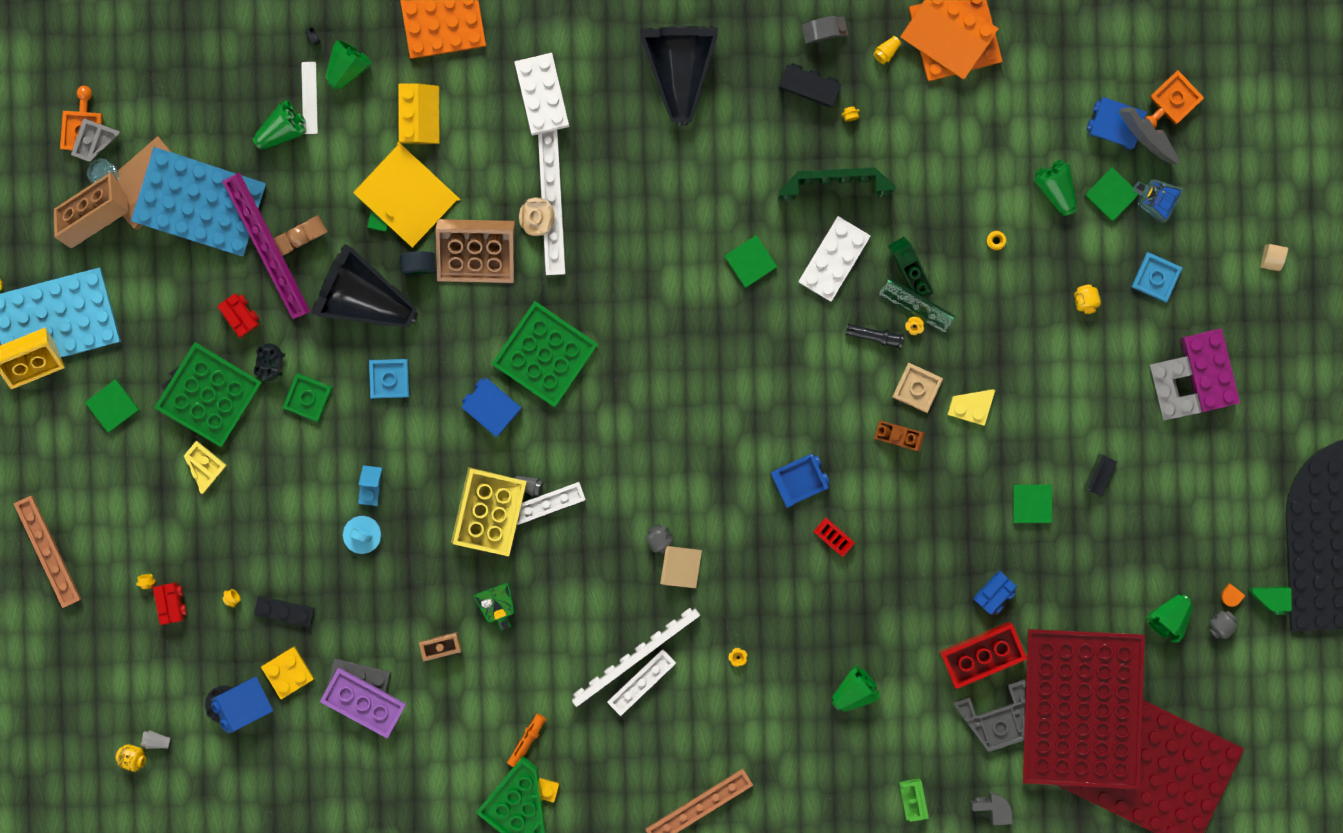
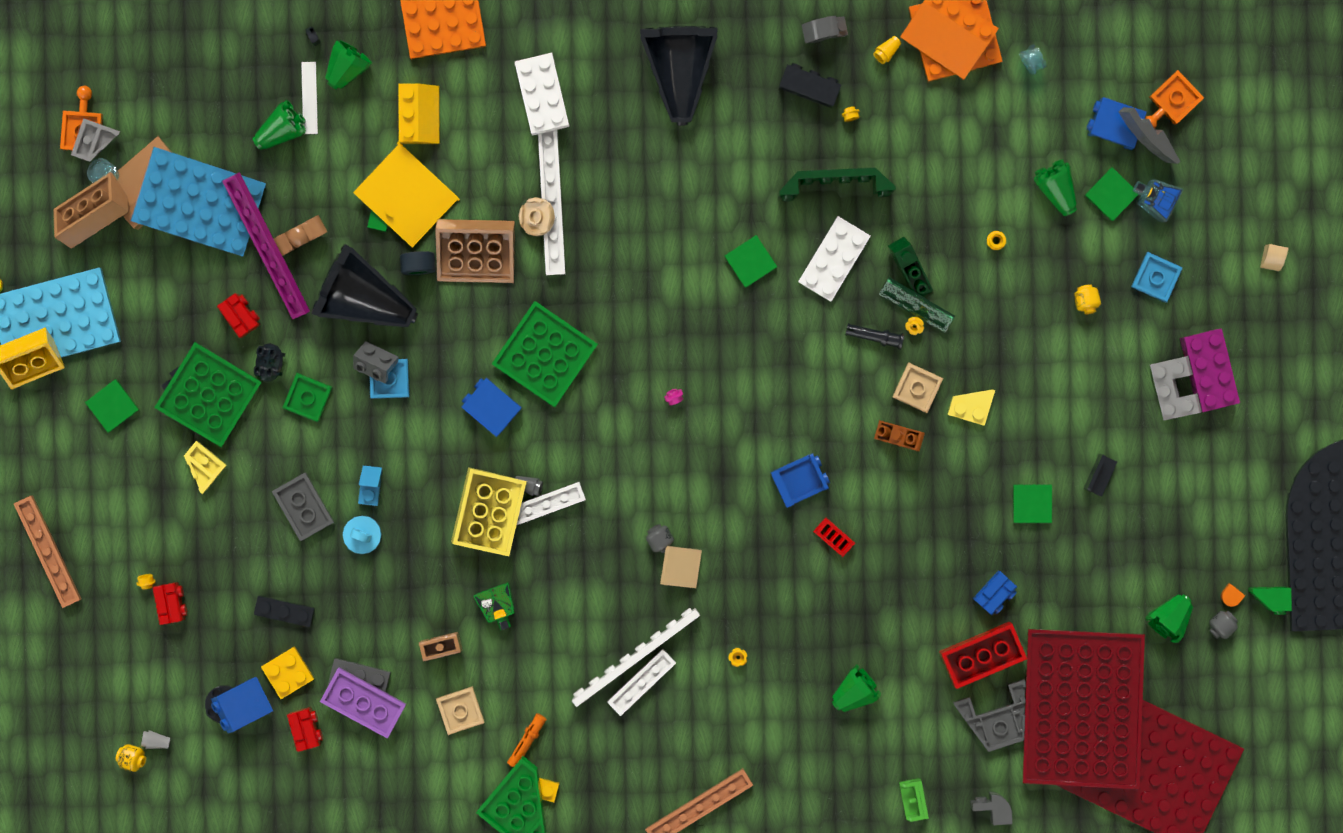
yellow plate [223,589,240,607] -> none
none -> dark grey plate [272,472,334,541]
none -> red brick [287,707,323,752]
none -> dark grey bracket [353,342,399,383]
none -> tan tile [436,686,485,735]
none -> dark pink plate [664,389,683,405]
none -> clear light blue wheel [1019,44,1047,75]

